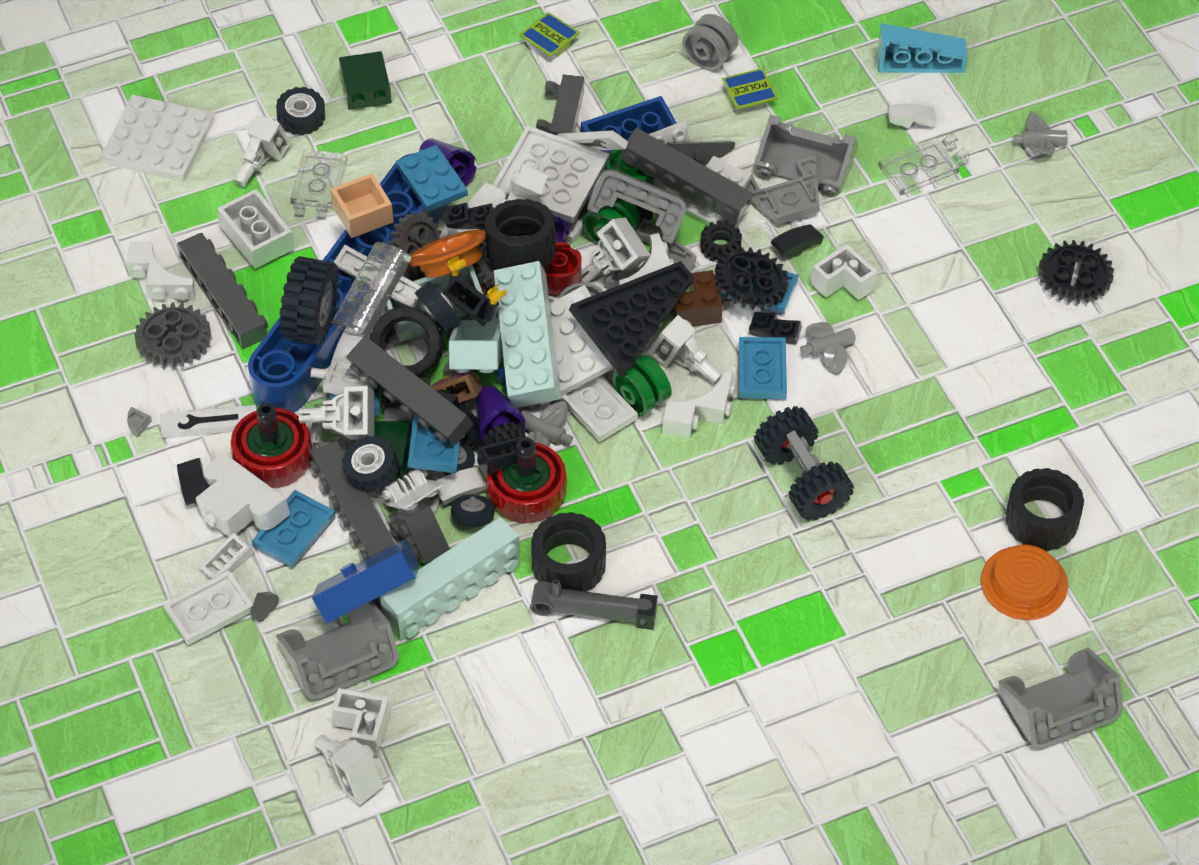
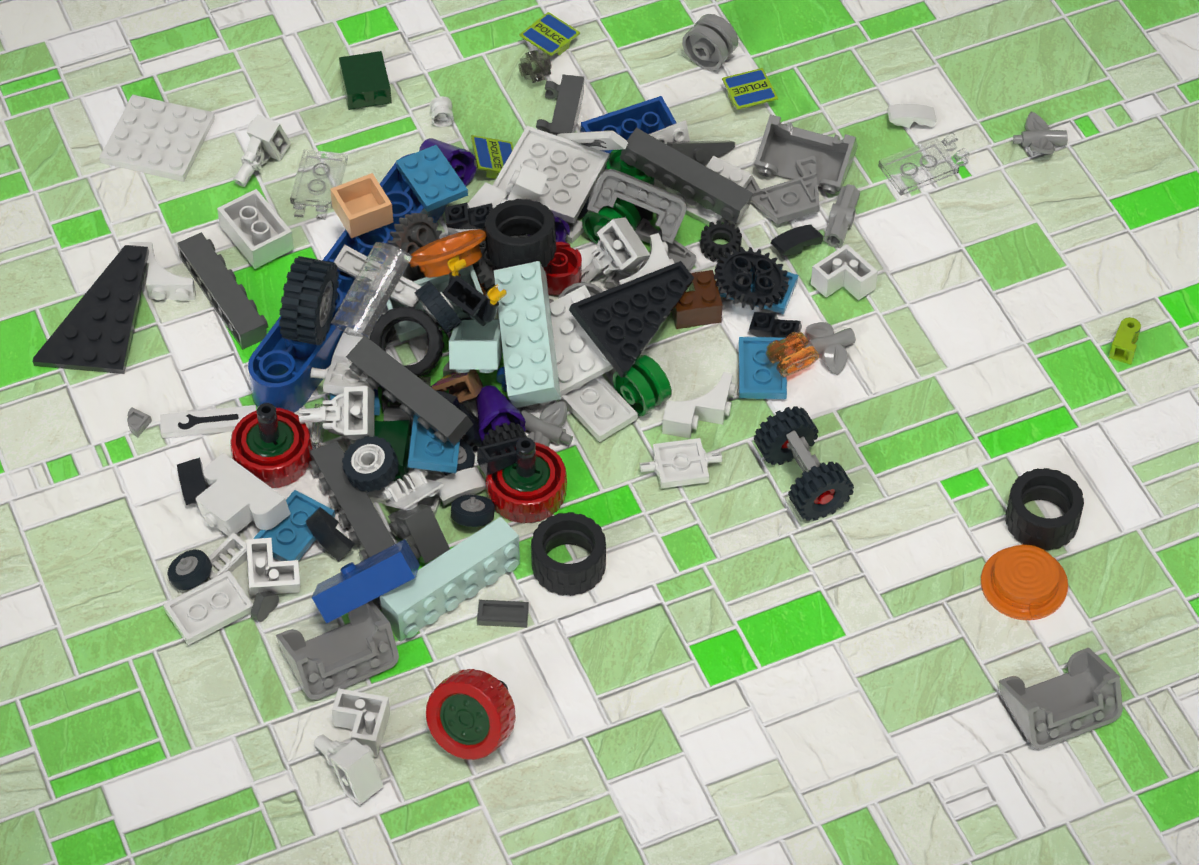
dark grey gear [134,302,212,368] -> none
black wheel [276,87,325,135] -> none
dark grey piece [530,580,658,630] -> none
white brick [649,315,723,384] -> none
medium azure wedge [877,23,968,73] -> none
black gear [1038,240,1114,304] -> none
none -> black wing [32,245,149,374]
none -> black wheel [167,549,212,590]
none -> white brick [246,538,300,596]
none -> black slope [305,507,355,561]
none -> red wheel [426,669,516,760]
none -> white wheel [430,96,454,127]
none -> piece [471,135,513,179]
none -> dark grey tile [477,599,529,628]
none -> clear smoke brick [518,50,552,83]
none -> white plate [639,438,722,488]
none -> clear orange brick [765,332,819,377]
none -> light grey piece [824,184,860,248]
none -> lime leg [1109,317,1141,365]

